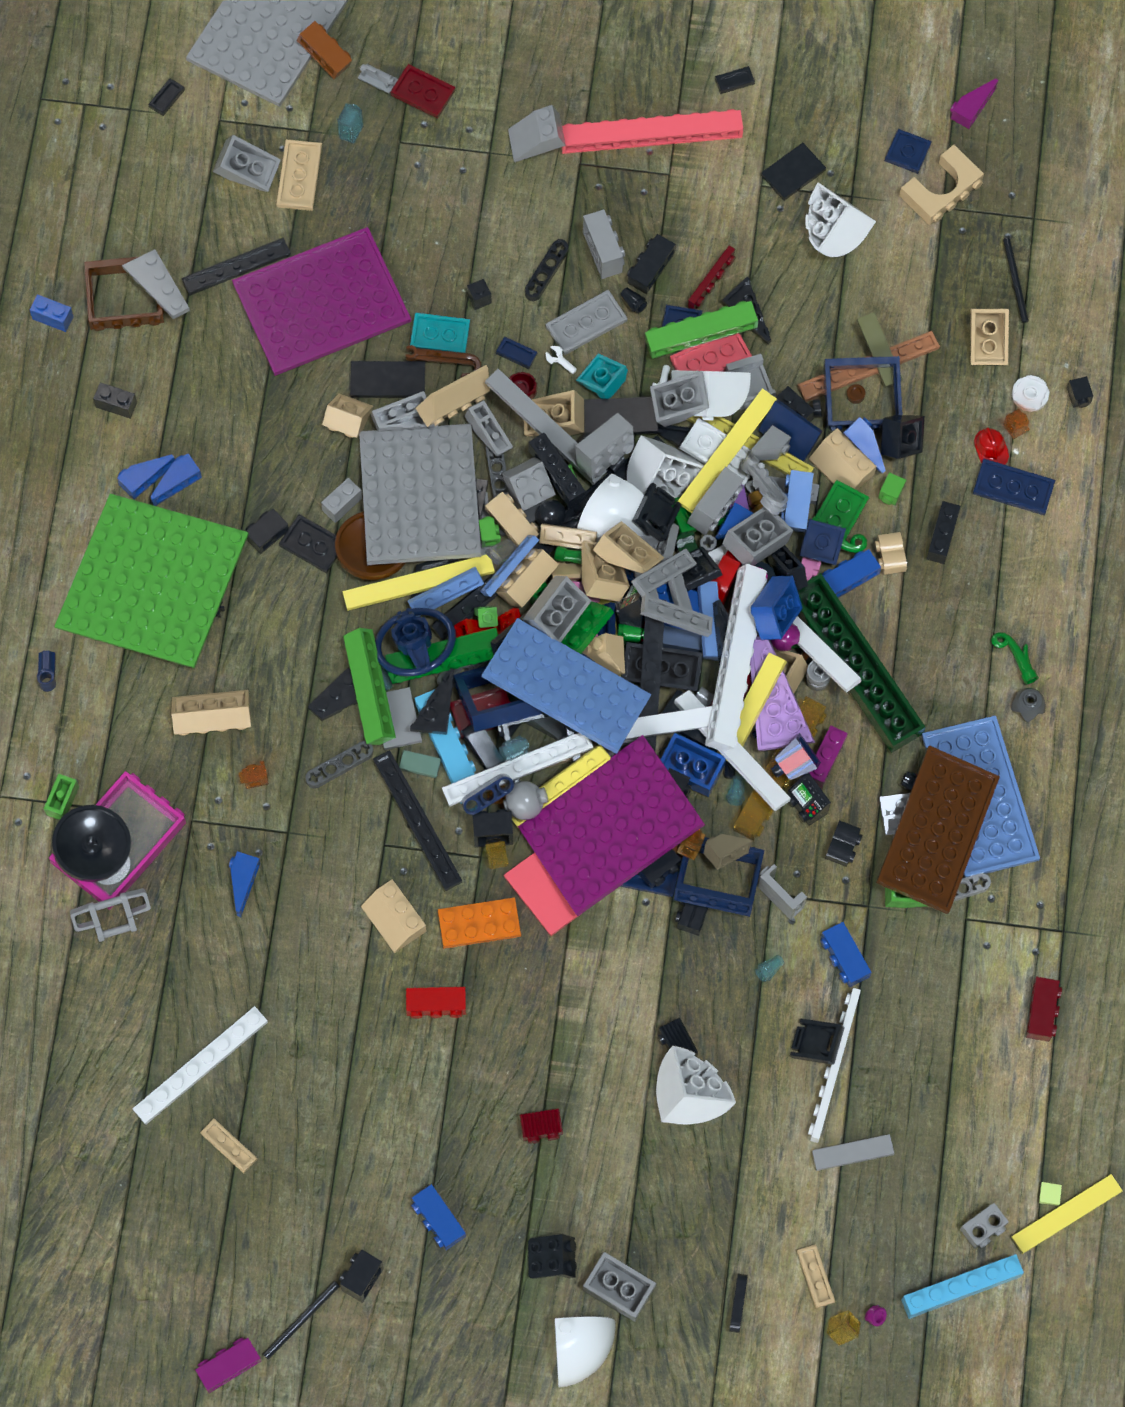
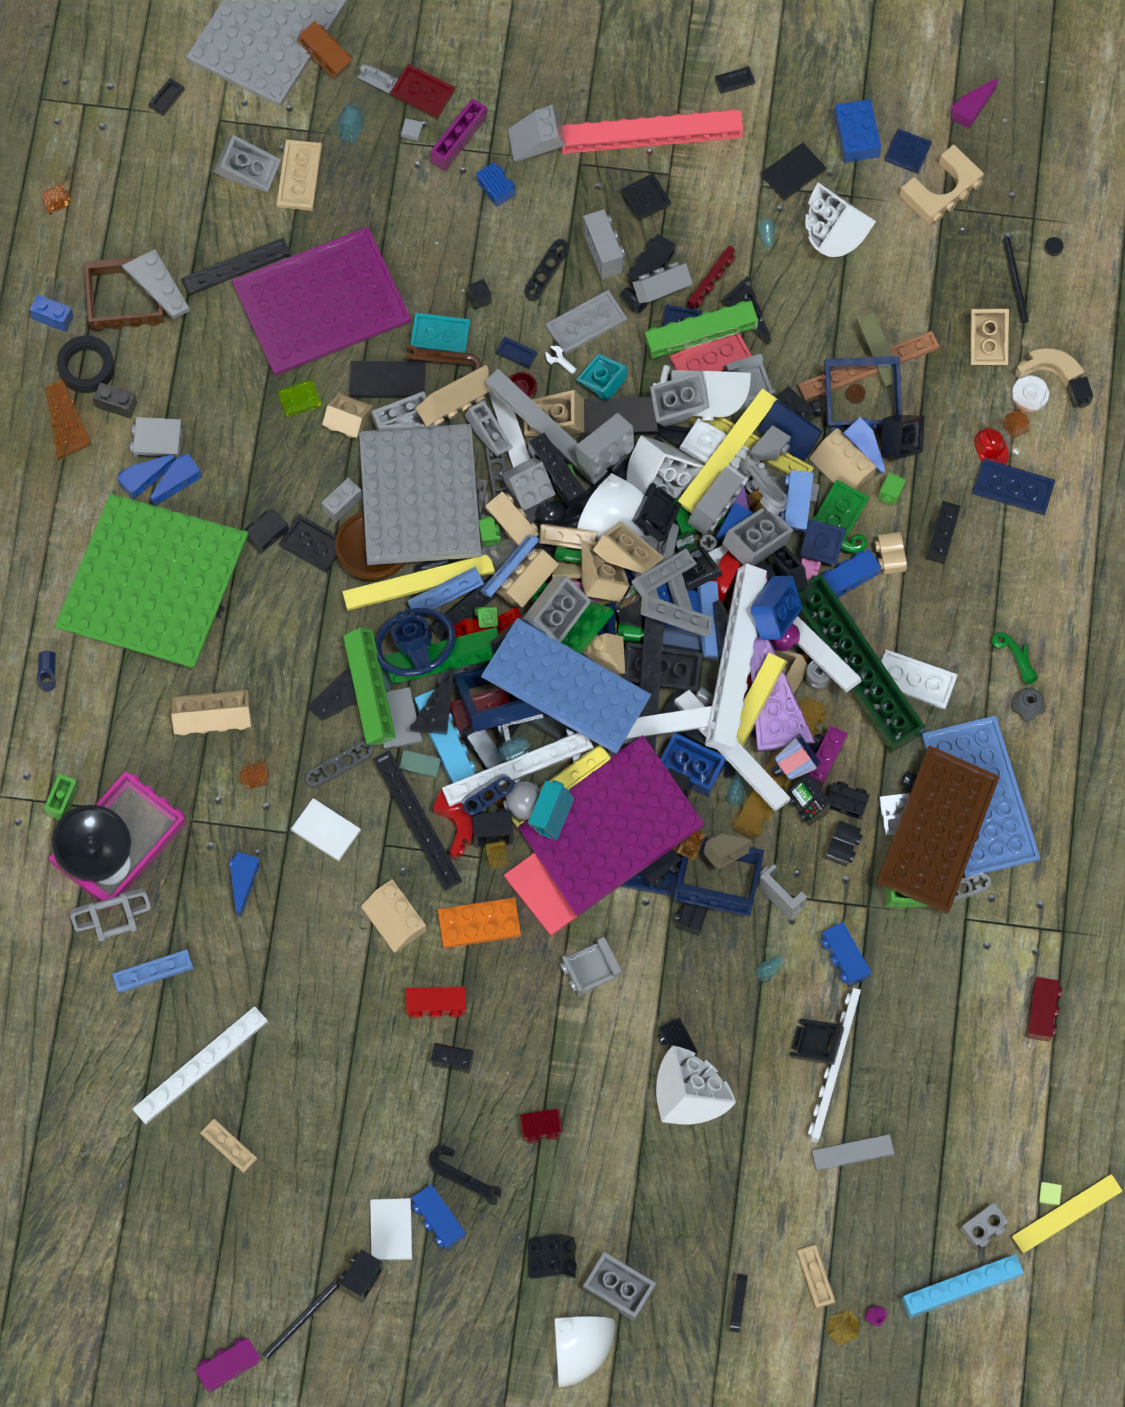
none -> clear orange brick [41,185,71,215]
none -> clear orange wing [46,379,92,460]
none -> black tyre [57,335,115,393]
none -> medium blue tile [112,950,194,993]
none -> light grey panel [130,417,183,459]
none -> clear neon green bracket [278,379,322,417]
none -> white tile [291,798,361,862]
none -> white tile [370,1198,412,1261]
none -> light grey tile [401,118,423,141]
none -> black piece [429,1145,502,1205]
none -> magenta brick [430,98,487,171]
none -> black brick [431,1043,474,1074]
none -> red arch [433,791,473,861]
none -> blue brick [476,162,516,207]
none -> white tile [488,389,530,468]
none -> teal brick [528,780,575,840]
none -> light grey panel [560,937,621,996]
none -> black plate [621,173,671,221]
none -> light grey brick [633,261,693,303]
none -> clear light blue cone [757,219,775,248]
none -> black tile [810,733,825,753]
none -> black brick [828,781,870,820]
none -> blue brick [834,99,881,163]
none -> white tile [881,649,958,710]
none -> tan arch [1015,348,1084,388]
none -> black tile [1044,237,1064,256]

